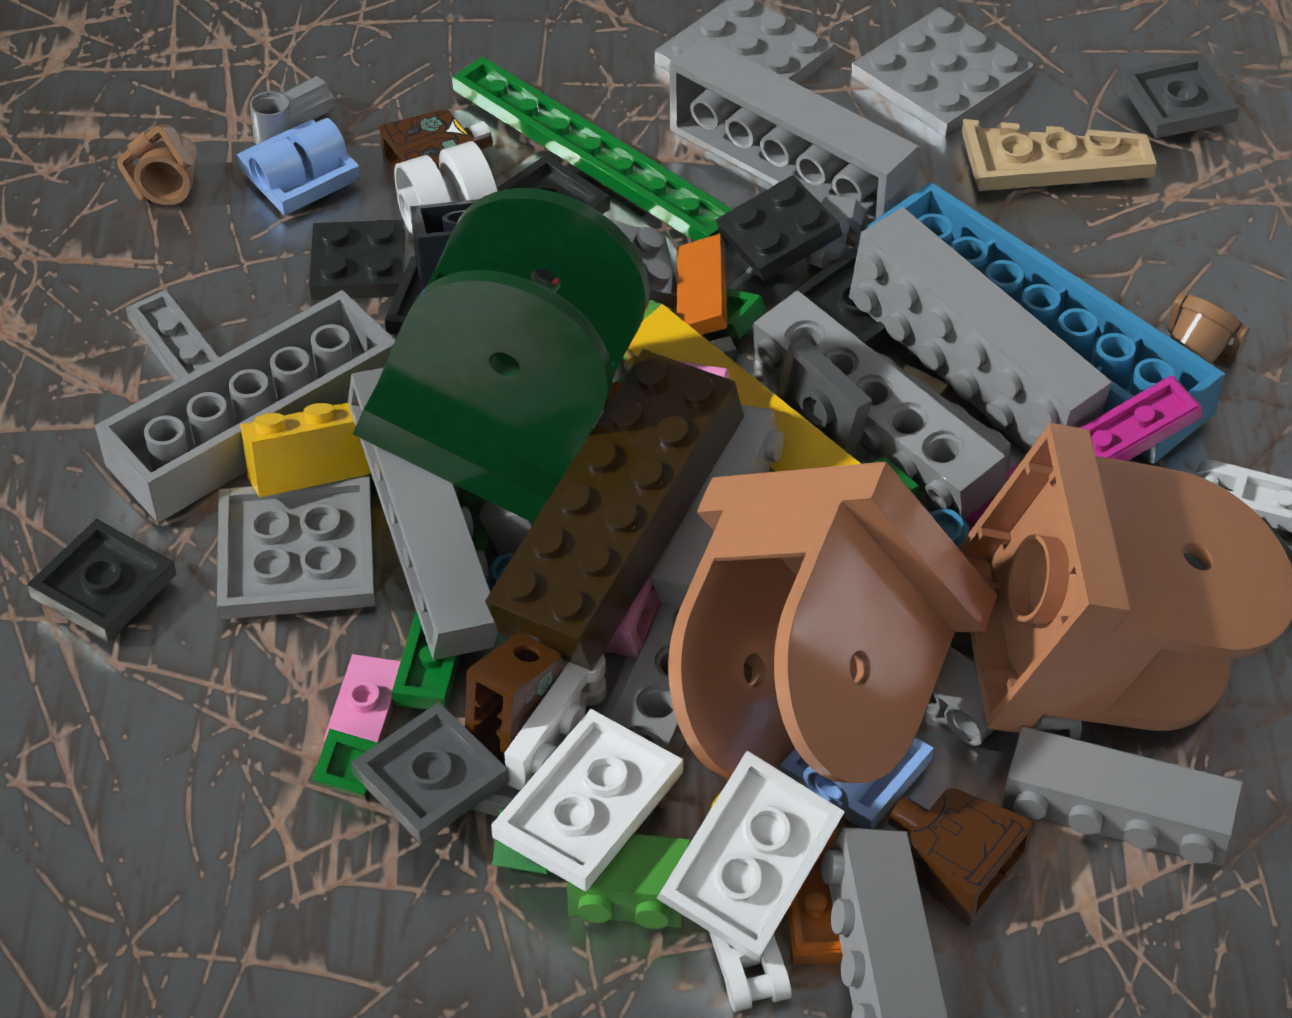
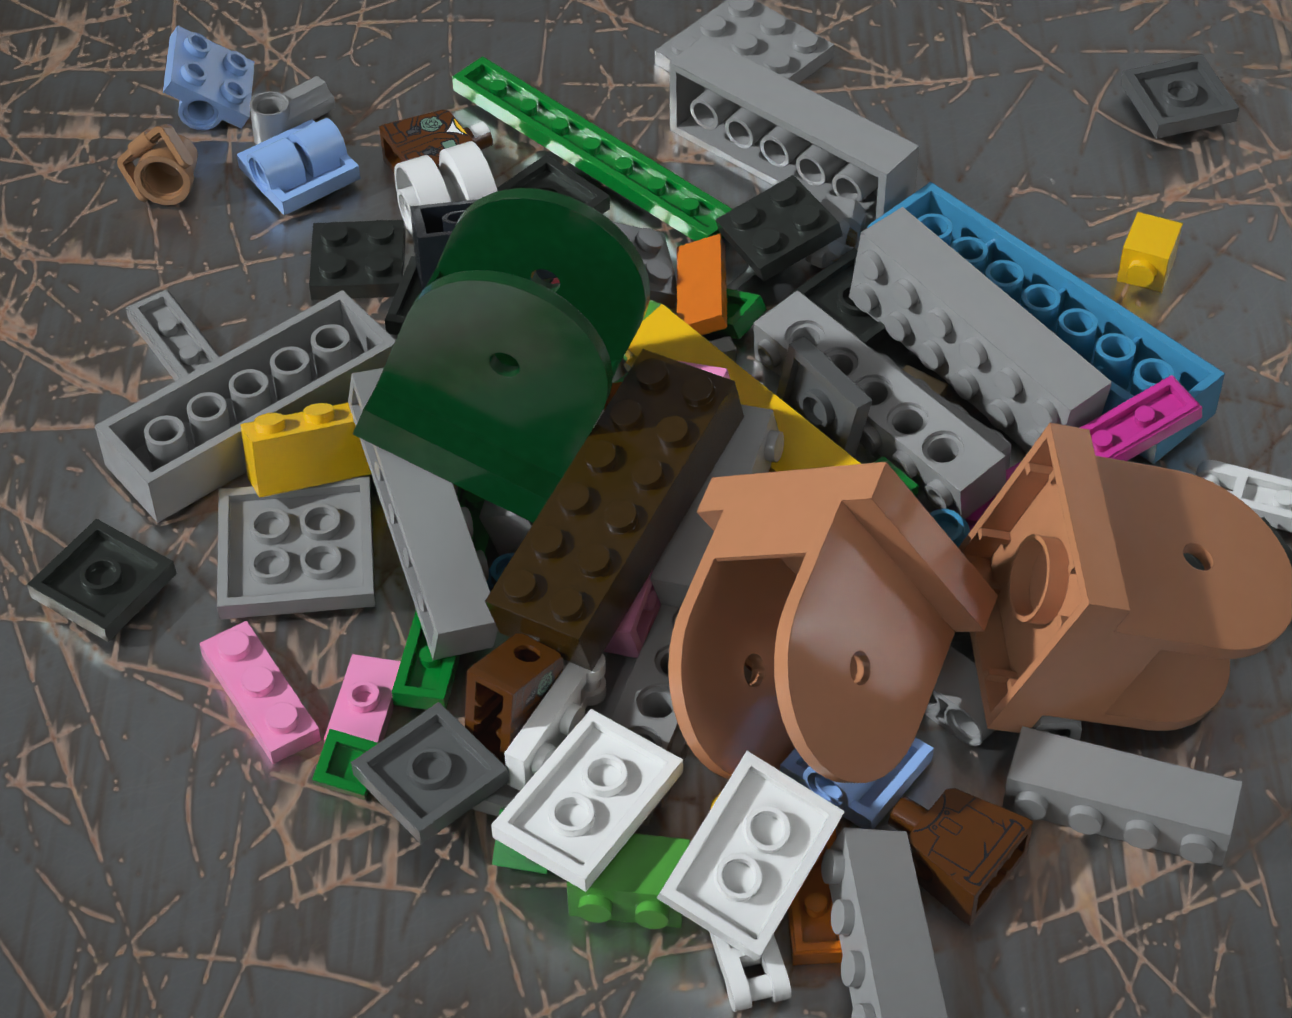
light grey plate [851,7,1035,137] -> none
tan wing [962,119,1157,191] -> none
medium nougat piece [1167,292,1250,365] -> none
none -> light blue plate [163,25,255,130]
none -> bright pink plate [199,621,321,764]
none -> yellow brick [1117,212,1183,293]

